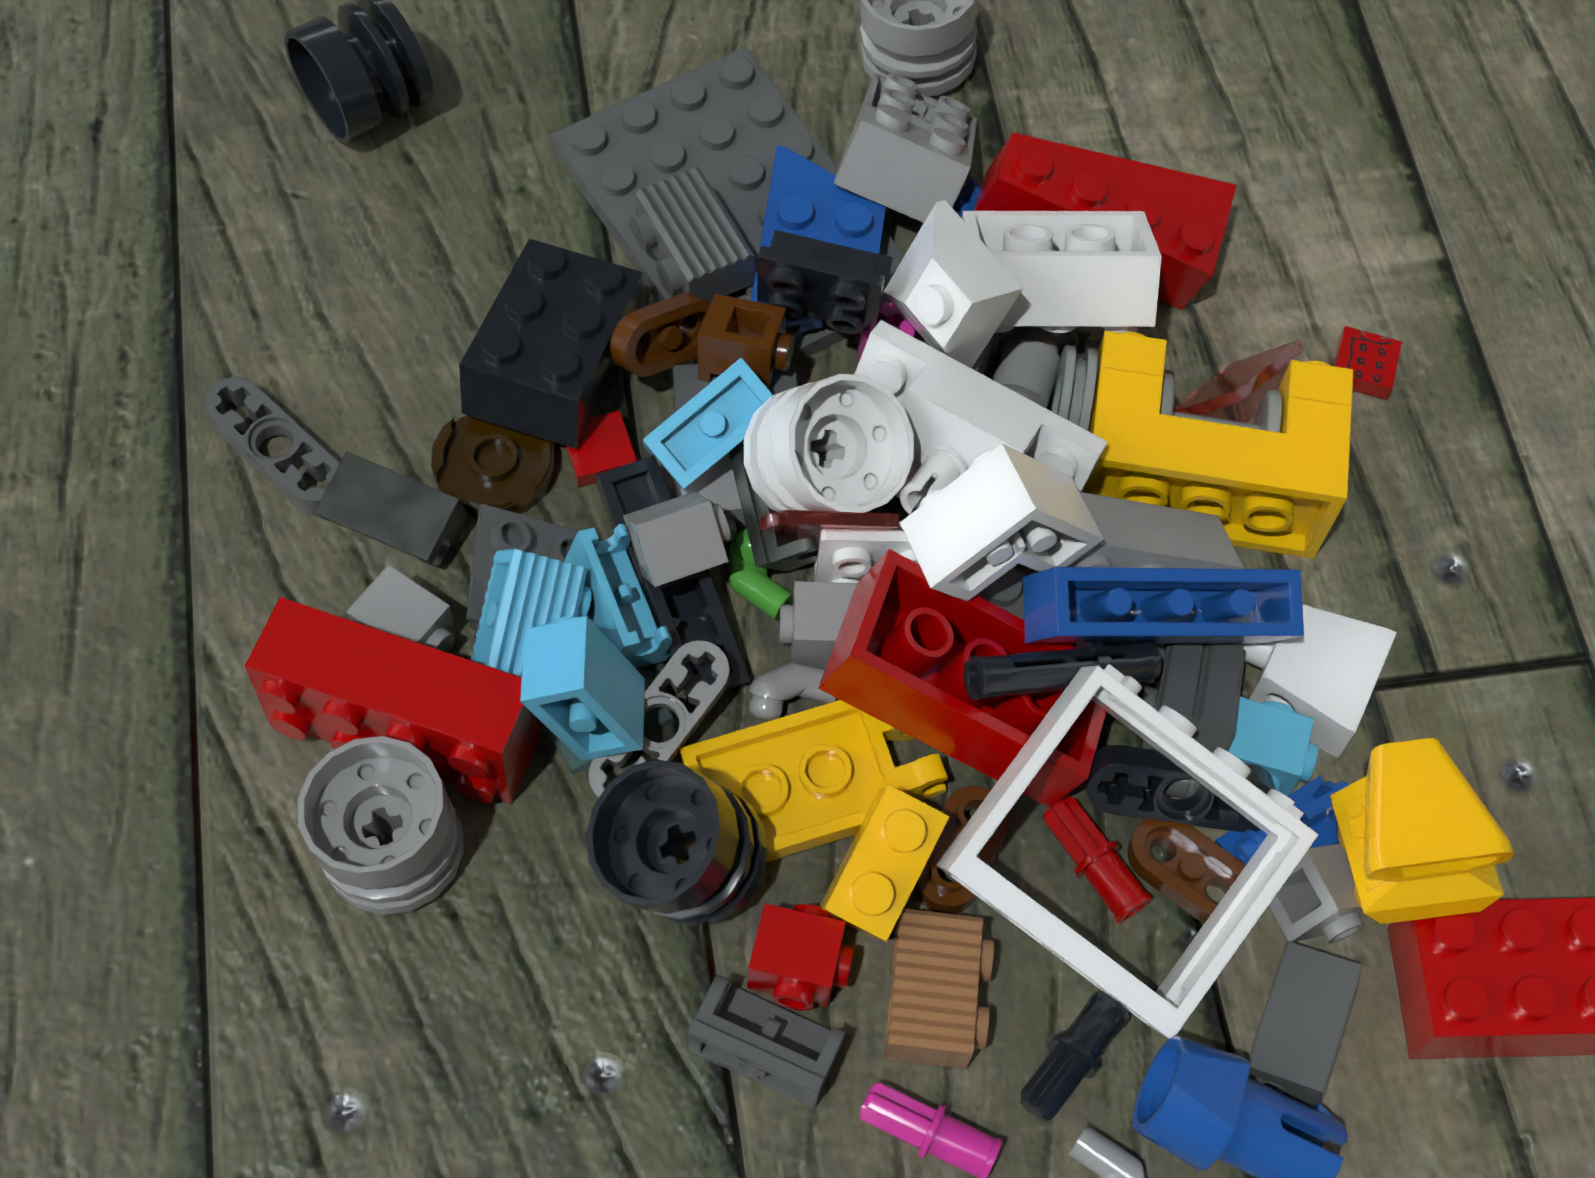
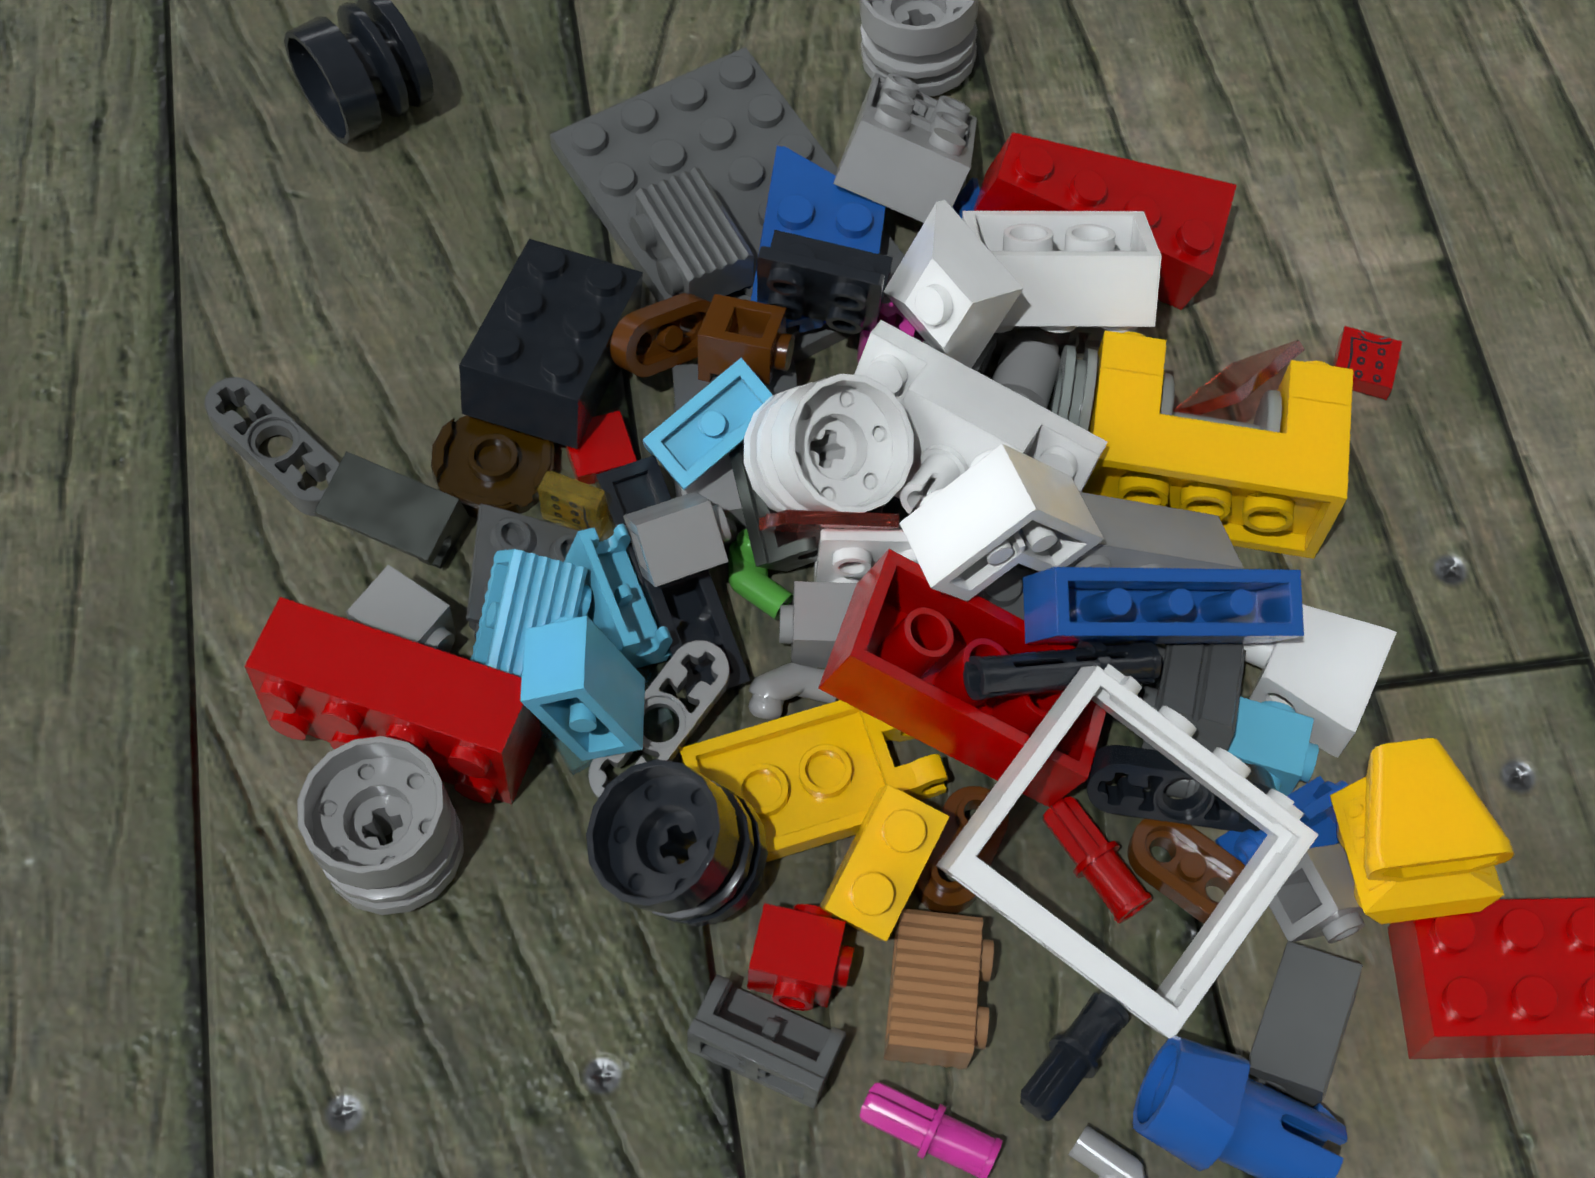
none -> clear yellow tile [538,471,608,539]

